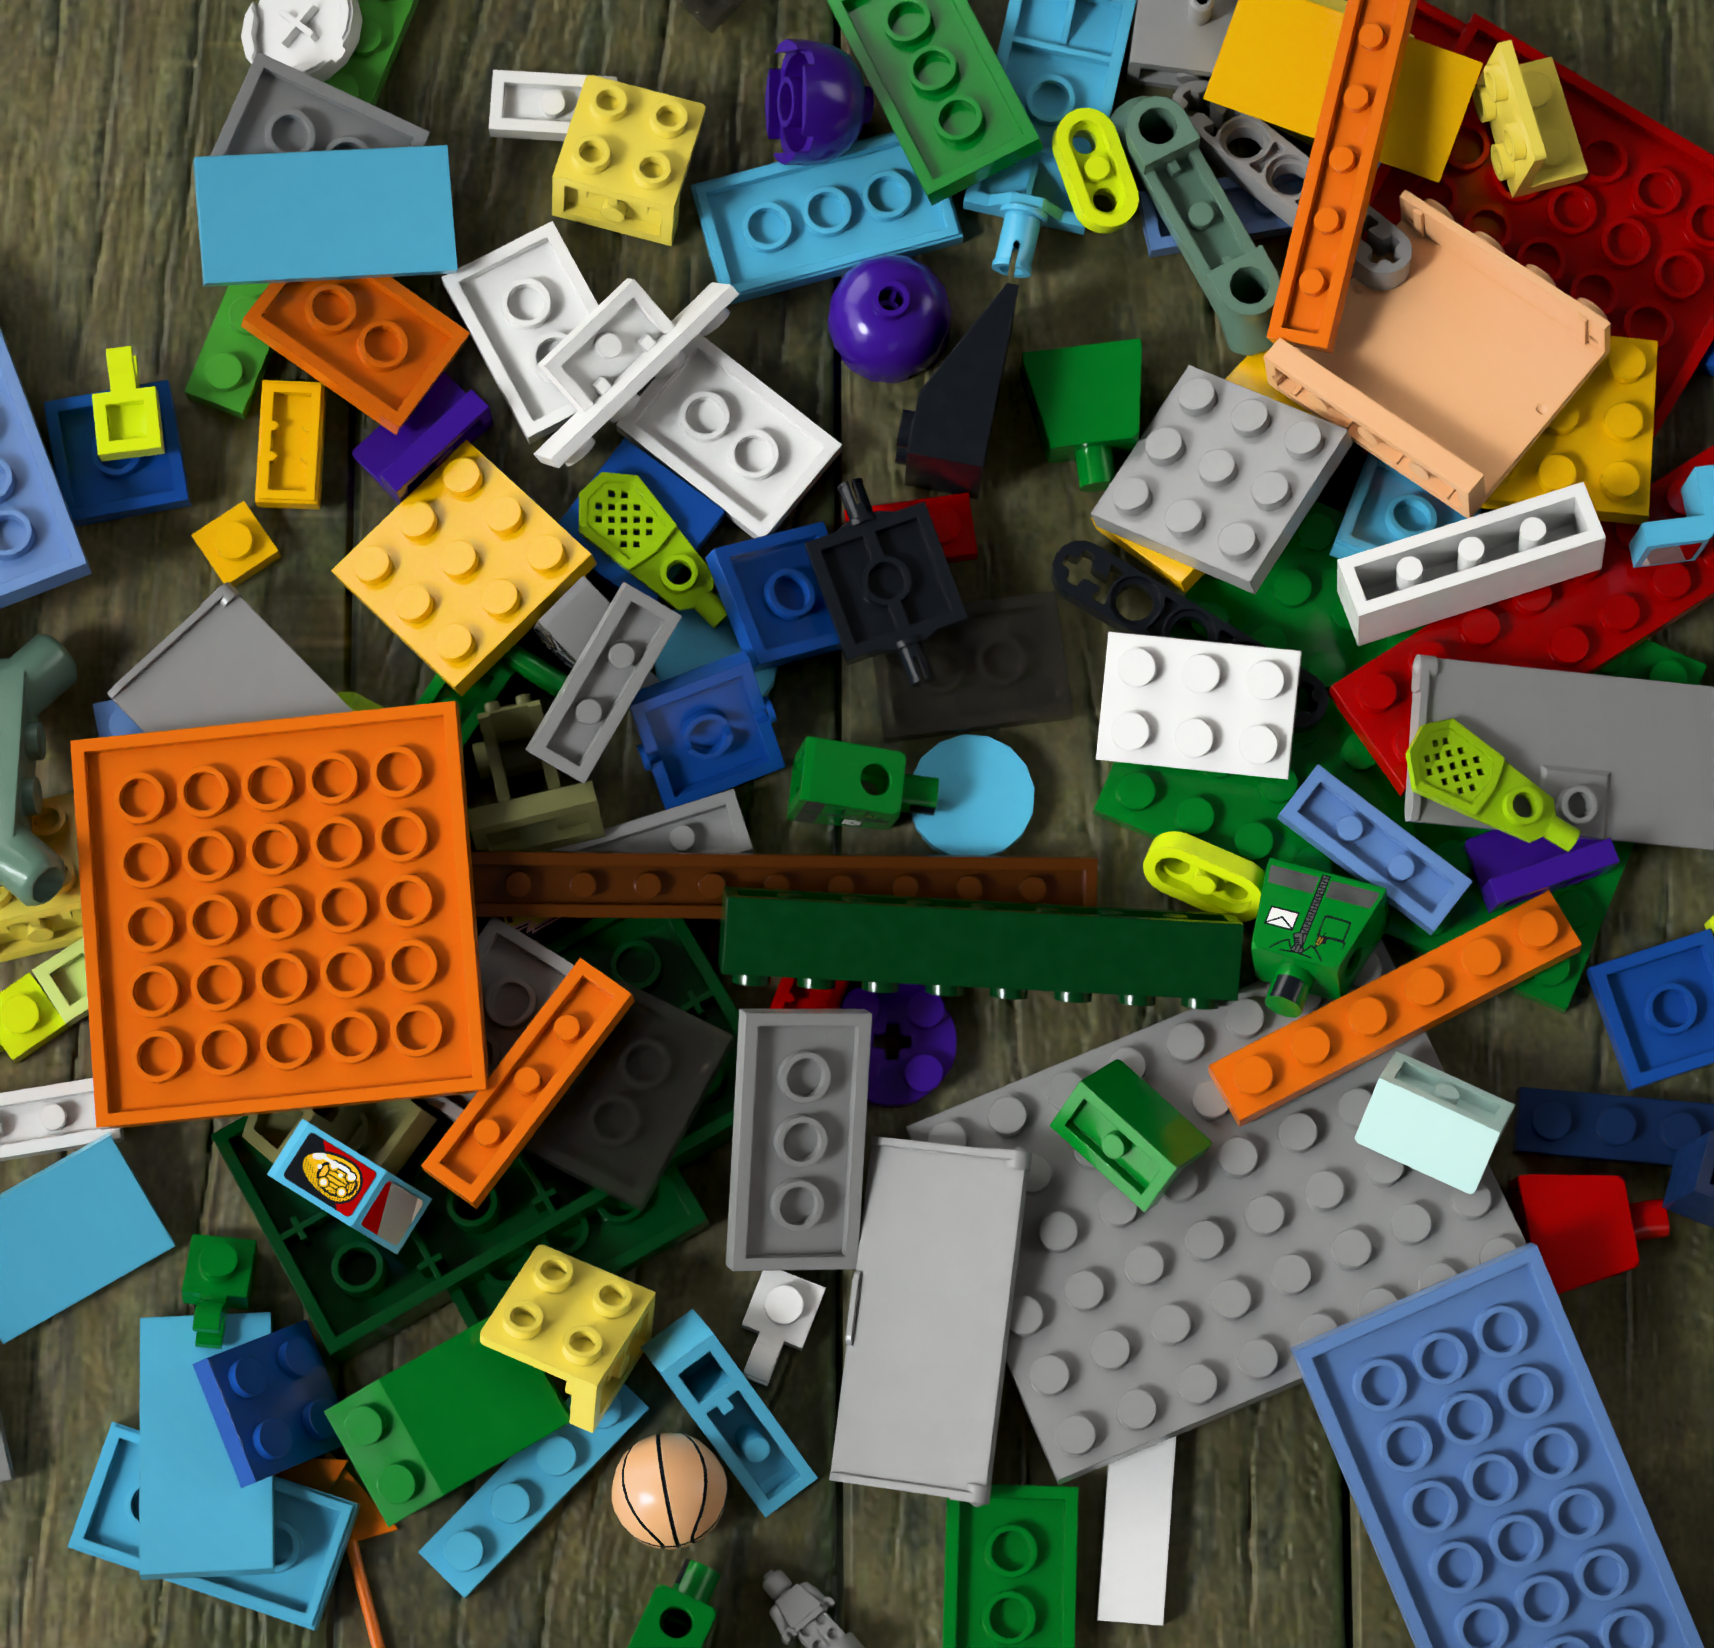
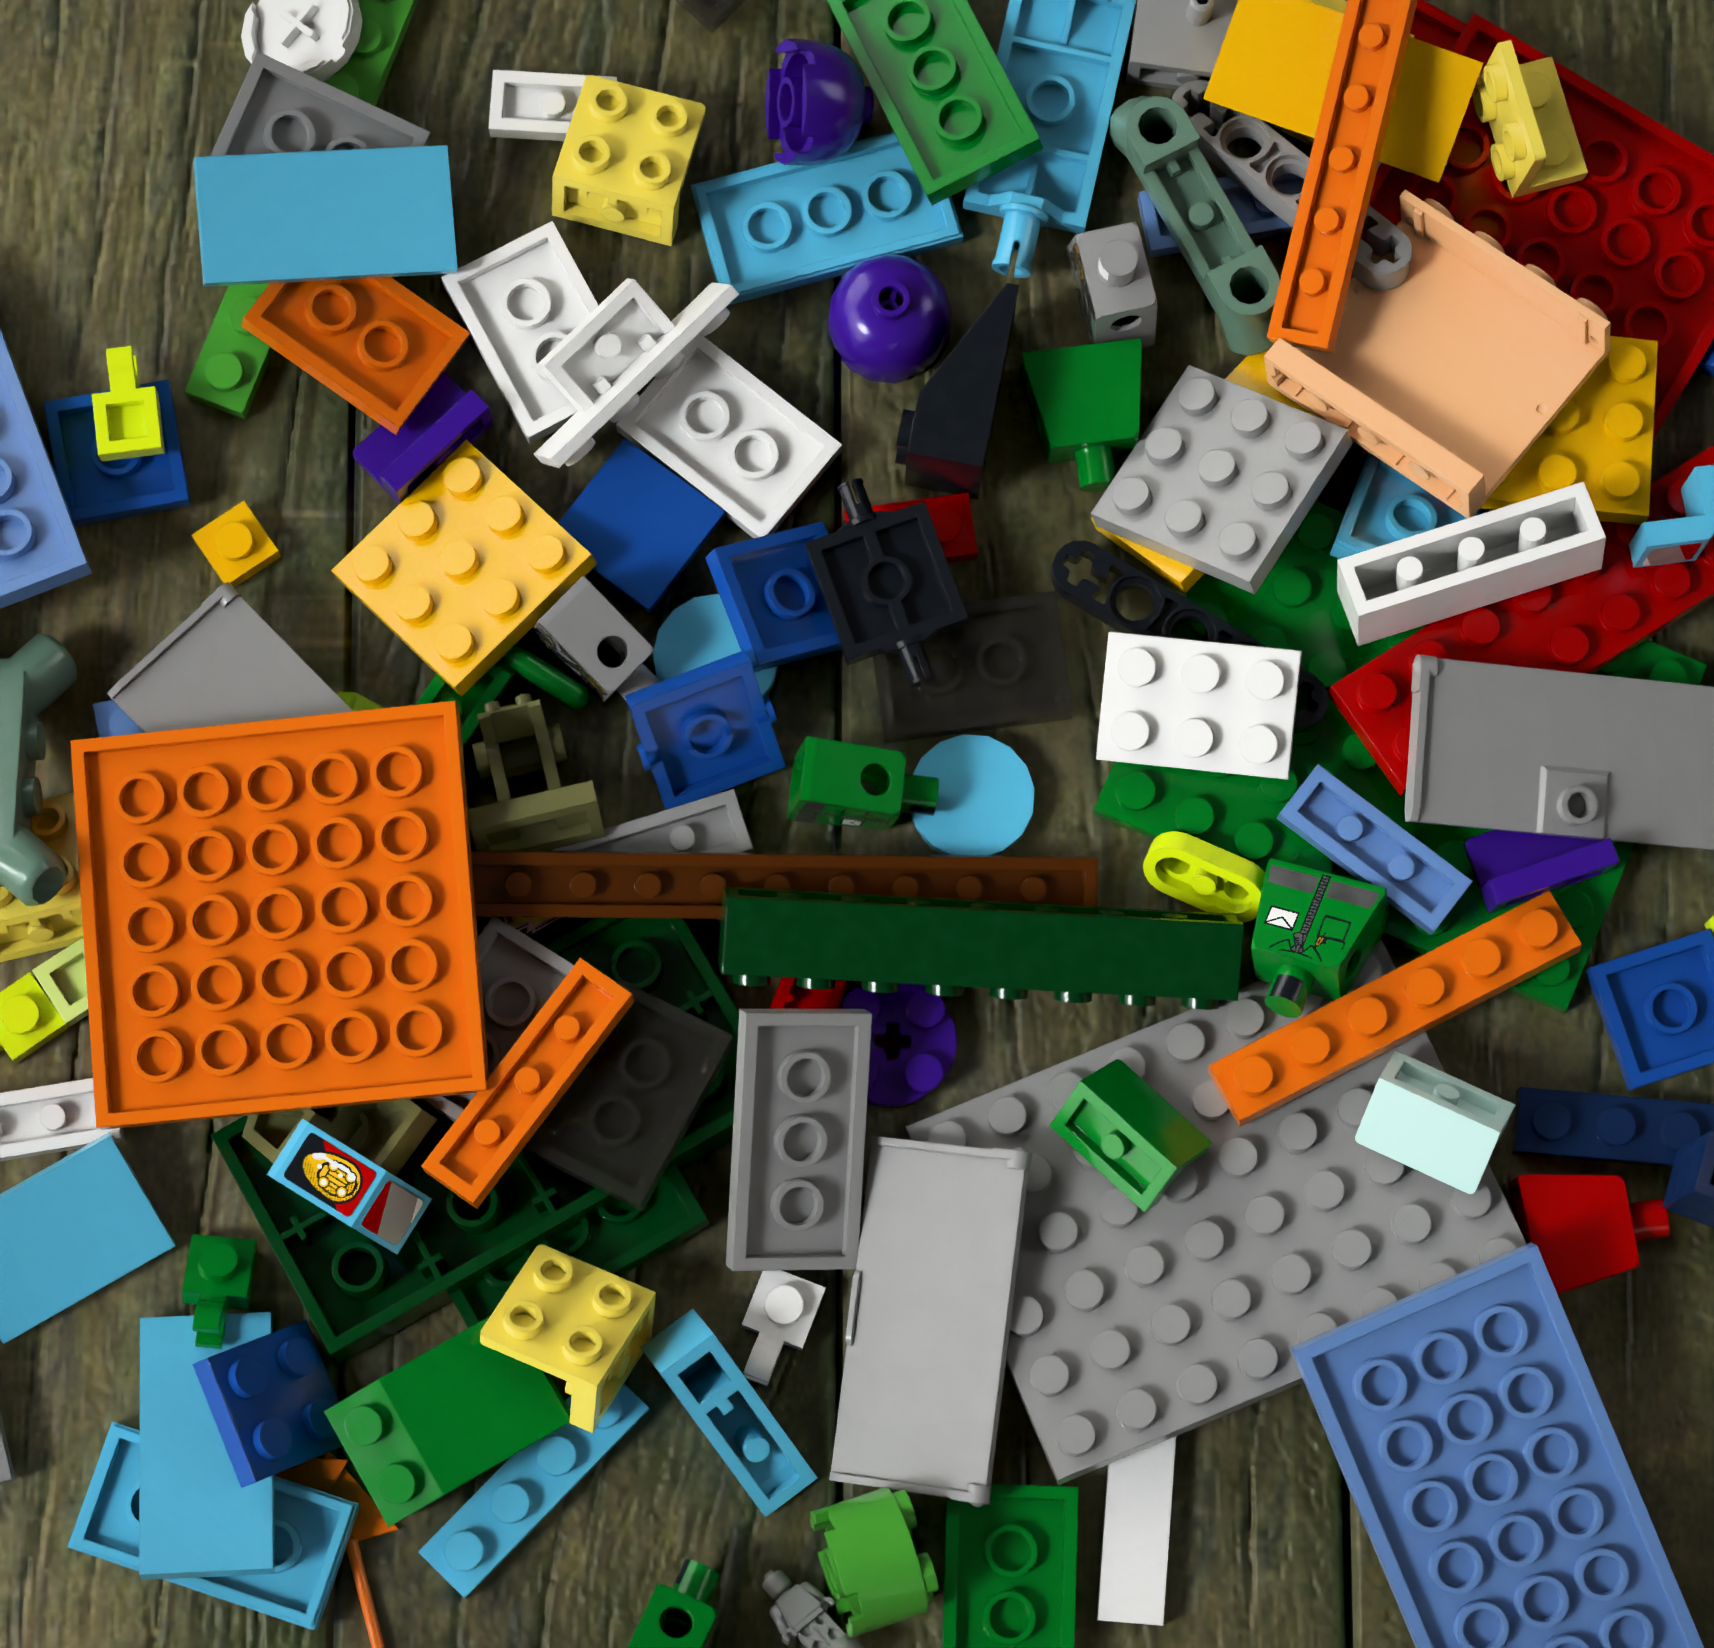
yellow plate [255,380,327,510] -> none
light grey plate [525,582,682,784] -> none
lime piece [579,472,728,629] -> none
light nougat piece [611,1432,728,1550] -> none
neon yellow plate [1052,108,1139,234] -> none
lime piece [1406,718,1580,852] -> none
none -> bright green brick [810,1487,939,1637]
none -> light grey torso [1066,222,1158,350]

